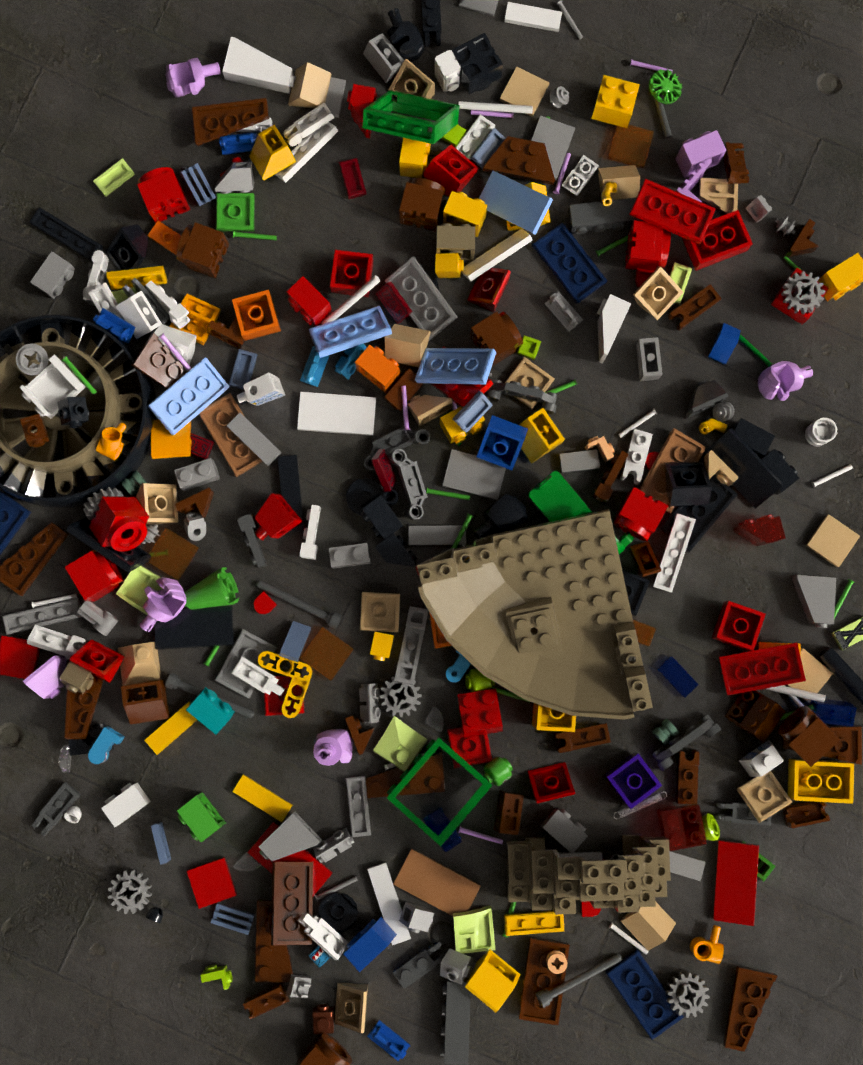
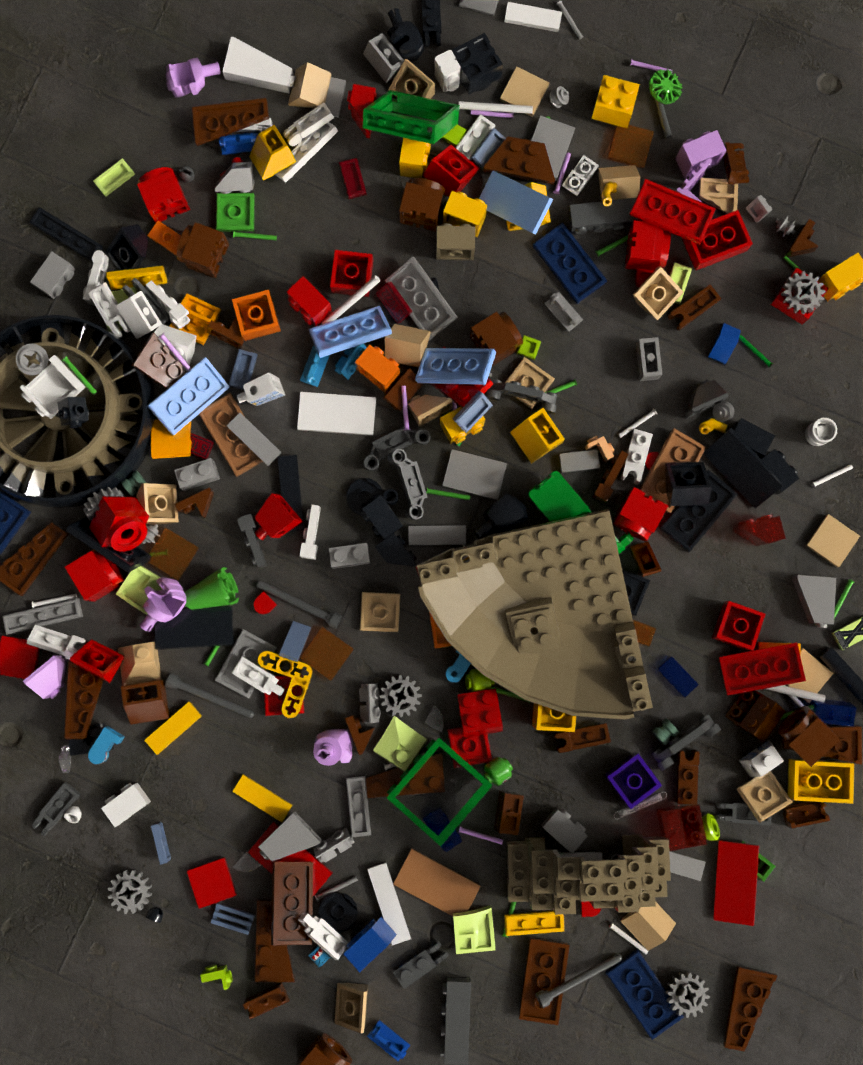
reddish brown brick [20,414,49,447] -> none
dark tan brick [59,662,93,694] -> none
light grey piece [77,600,119,636] -> none
blue hinge [93,308,136,344] -> none
light orange piece [96,423,126,461] -> none
bright green brick [177,792,226,842] -> none
sand blue tile [181,163,216,206] -> none
light grey piece [184,512,206,541] -> none
teal brick [186,687,235,735] -> none
light grey tile [287,975,312,998] -> none
copper bracket [312,1004,334,1034] -> none
yellow brick [370,632,394,661] -> none
dark red tile [371,449,397,492] -> none
light grey slope [394,606,429,685] -> none
light grey brick [399,902,434,933] -> none
yellow brick [435,253,464,278] -> none
light grey brick [440,948,472,985] -> none
bright green piece [451,513,474,549] -> none
tile [461,229,532,281] -> none
yellow slope [465,949,521,1013] -> none
red slope [467,268,511,312] -> none
blue brick [477,415,528,470] -> none
red slope [528,762,575,803] -> none
light nougat wheel [546,950,567,974] -> none
white slope [597,294,631,364] -> none
white plate [653,513,696,593] -> none
light orange piece [690,925,724,964] -> none
tan slope [704,450,739,486] -> none
lavender piece [758,361,813,401] -> none

